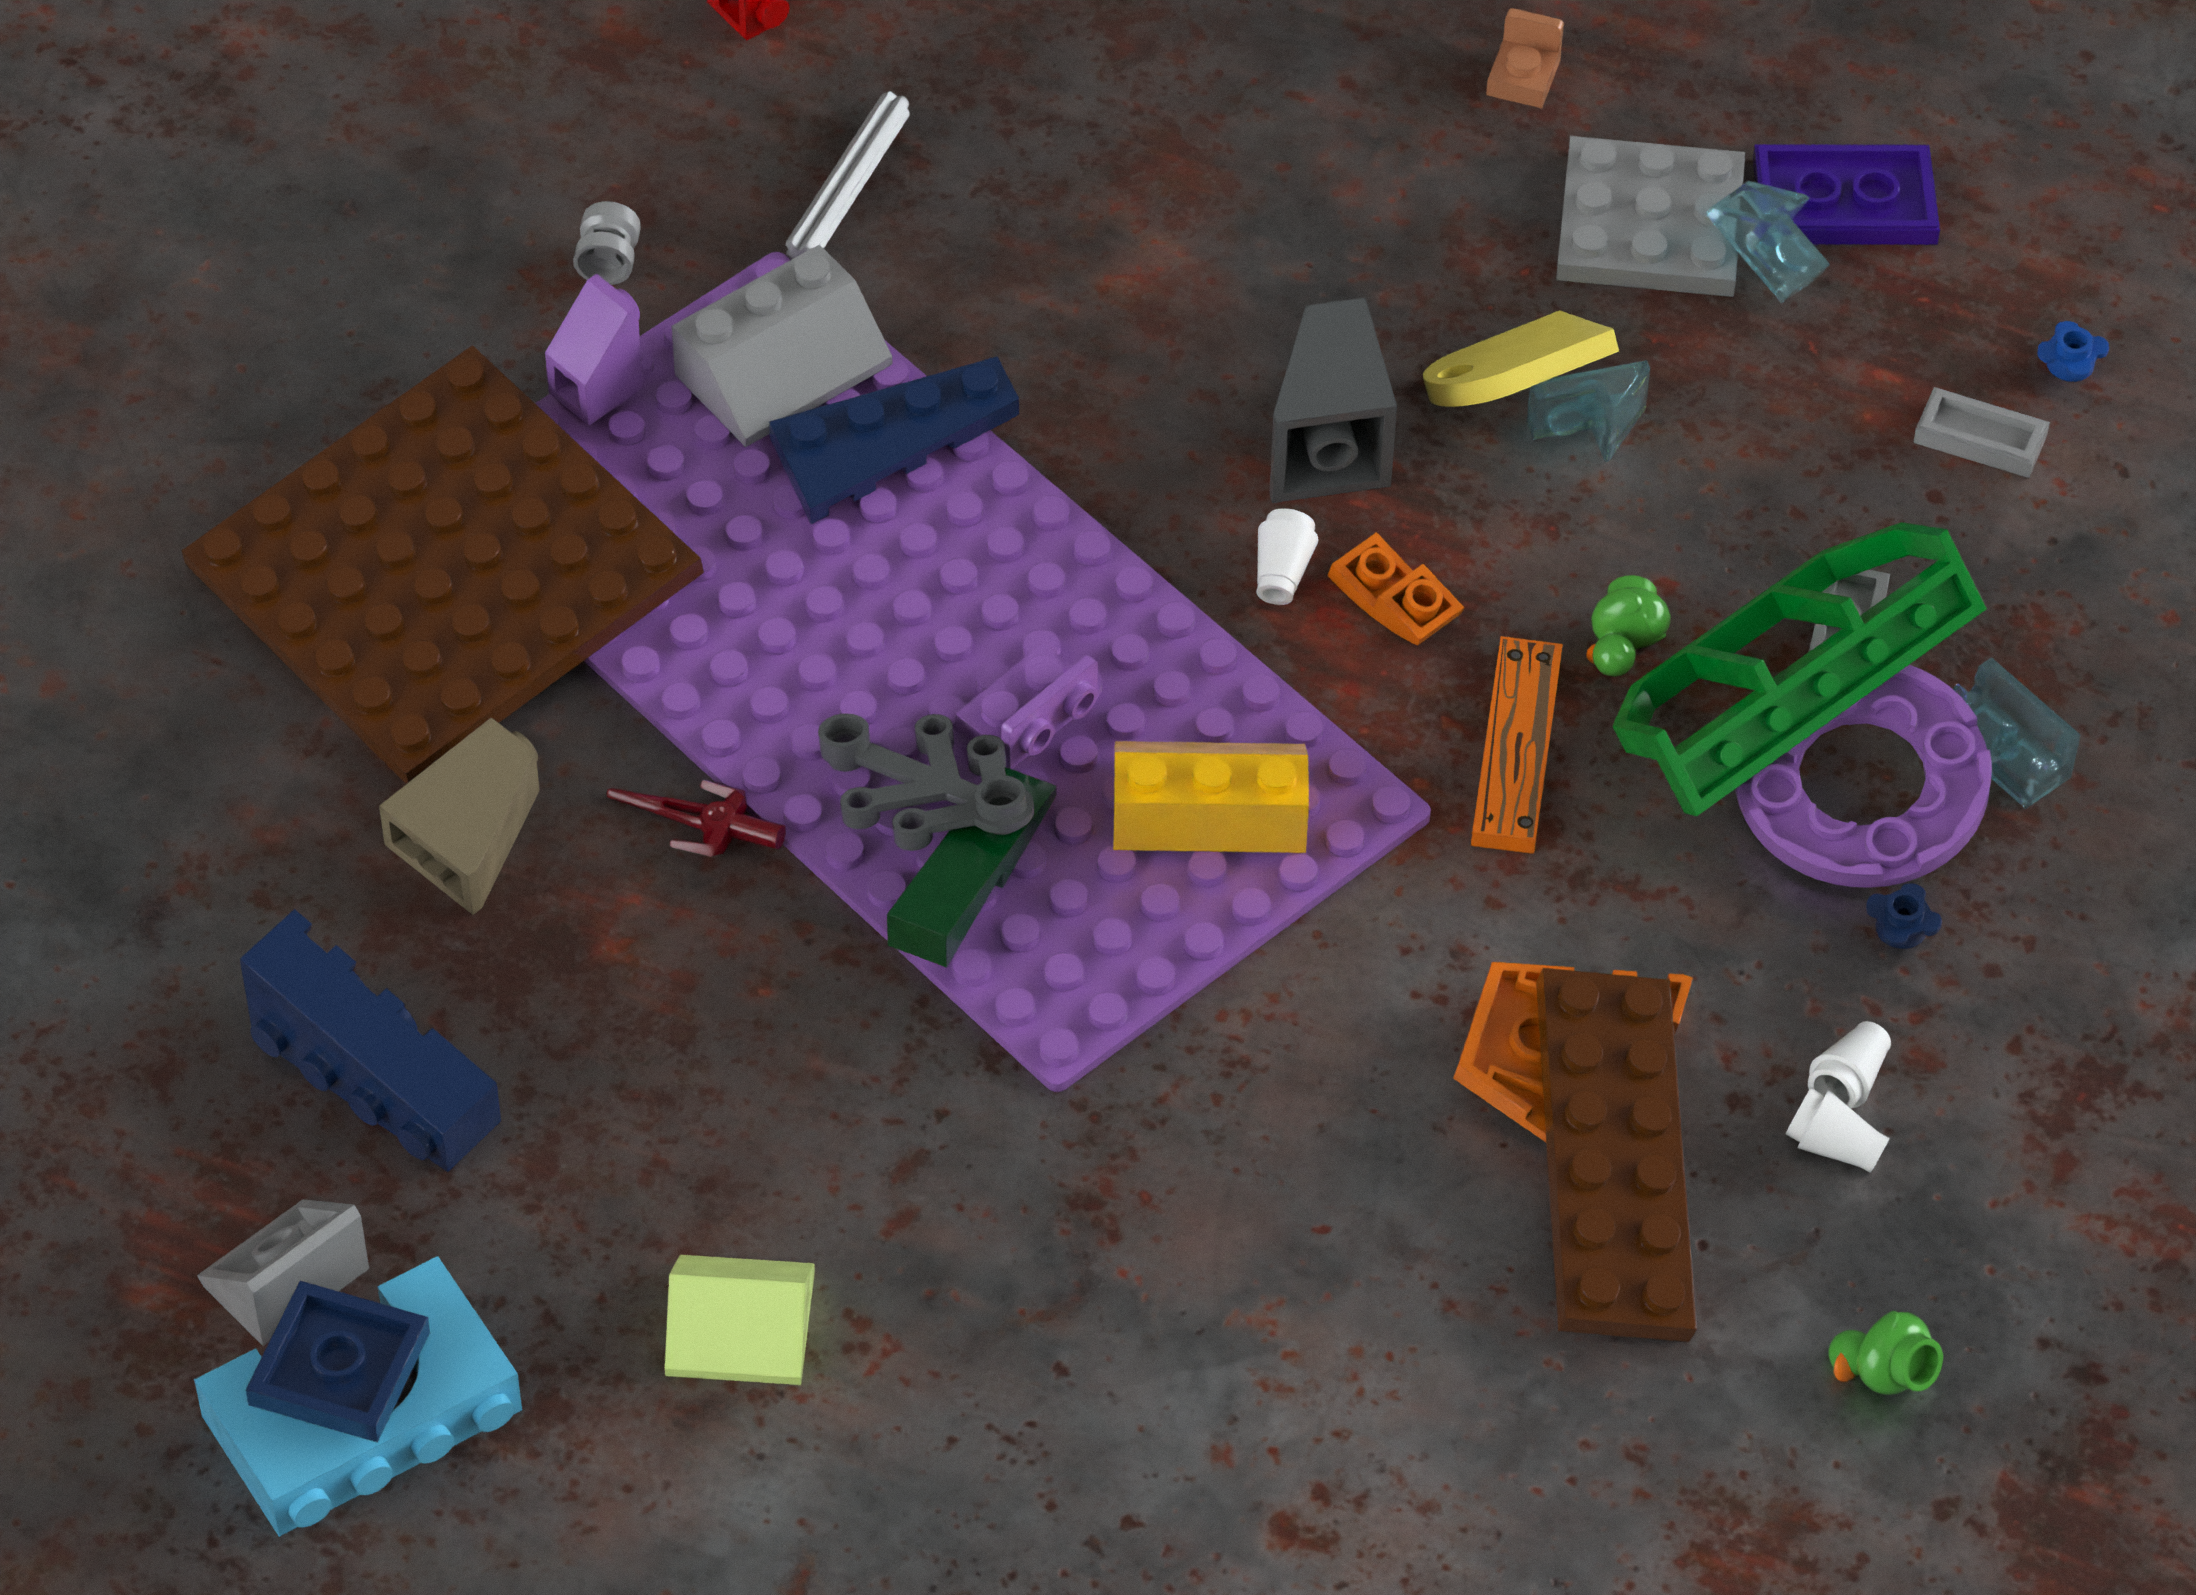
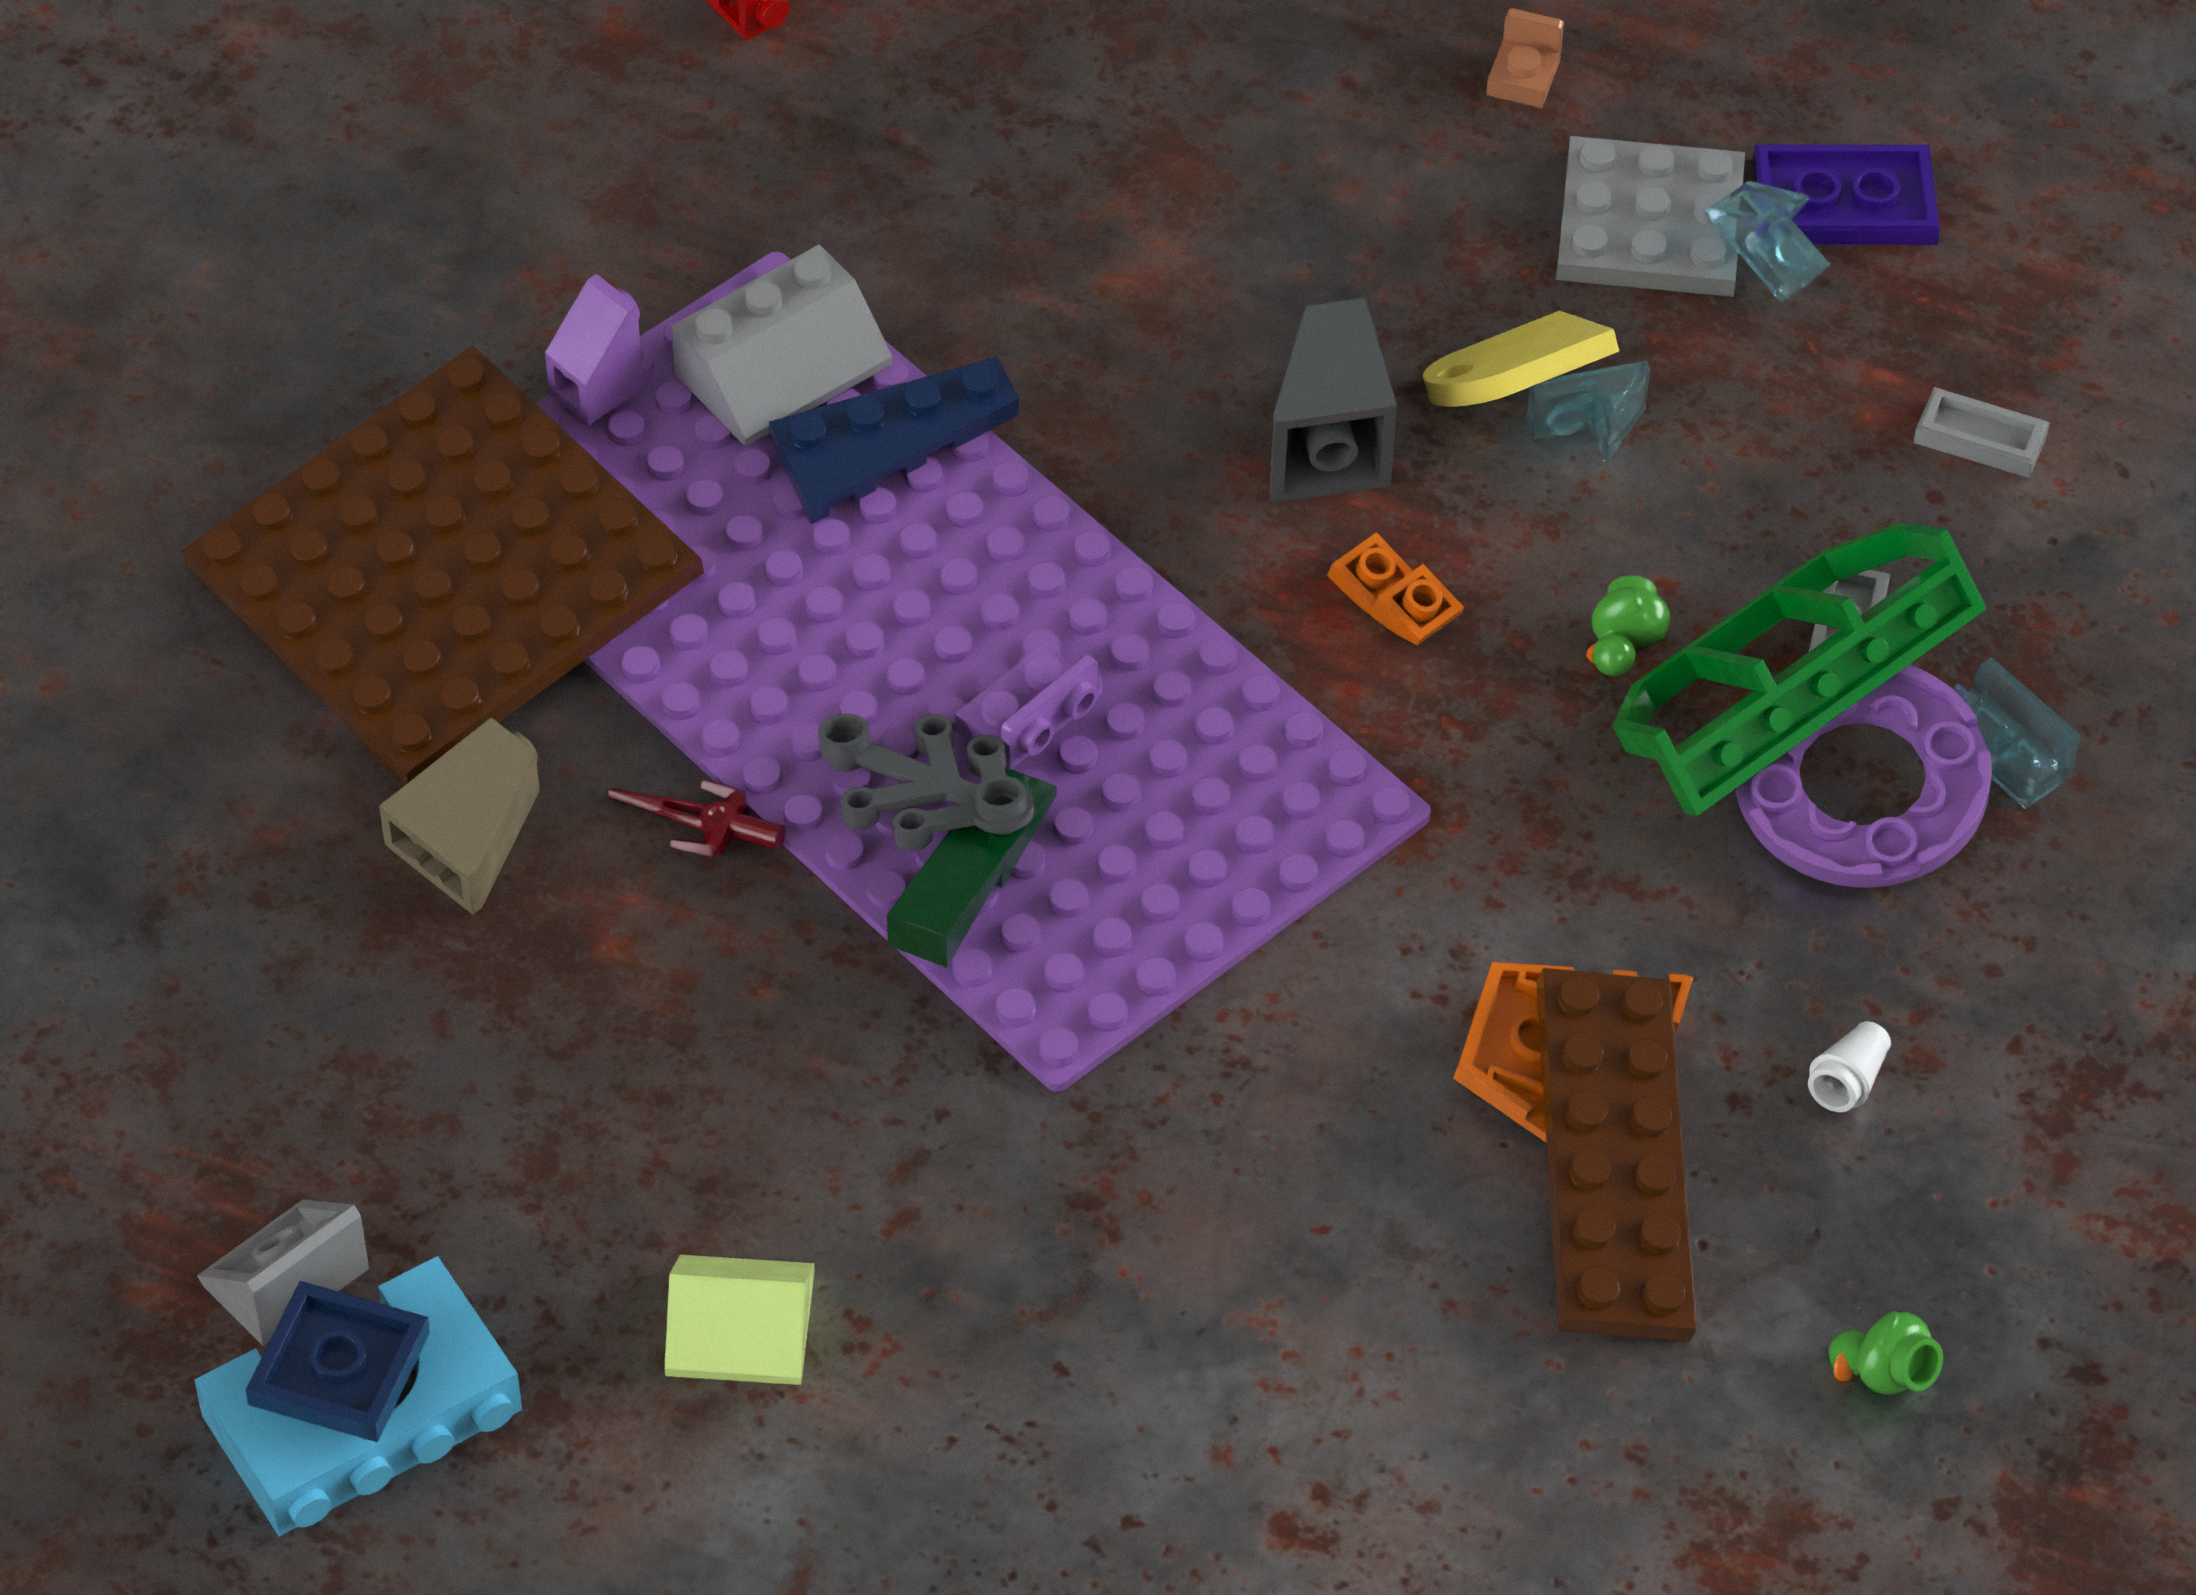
dark blue wedge [240,909,501,1172] -> none
light grey wheel [573,201,641,285] -> none
axle [786,91,909,260] -> none
yellow slope [1113,741,1309,853] -> none
white cone [1256,509,1318,605] -> none
orange tile [1471,636,1563,854] -> none
white cone [1785,1088,1890,1173] -> none
dark blue plate [1866,883,1942,949] -> none
blue plate [2037,321,2109,382] -> none

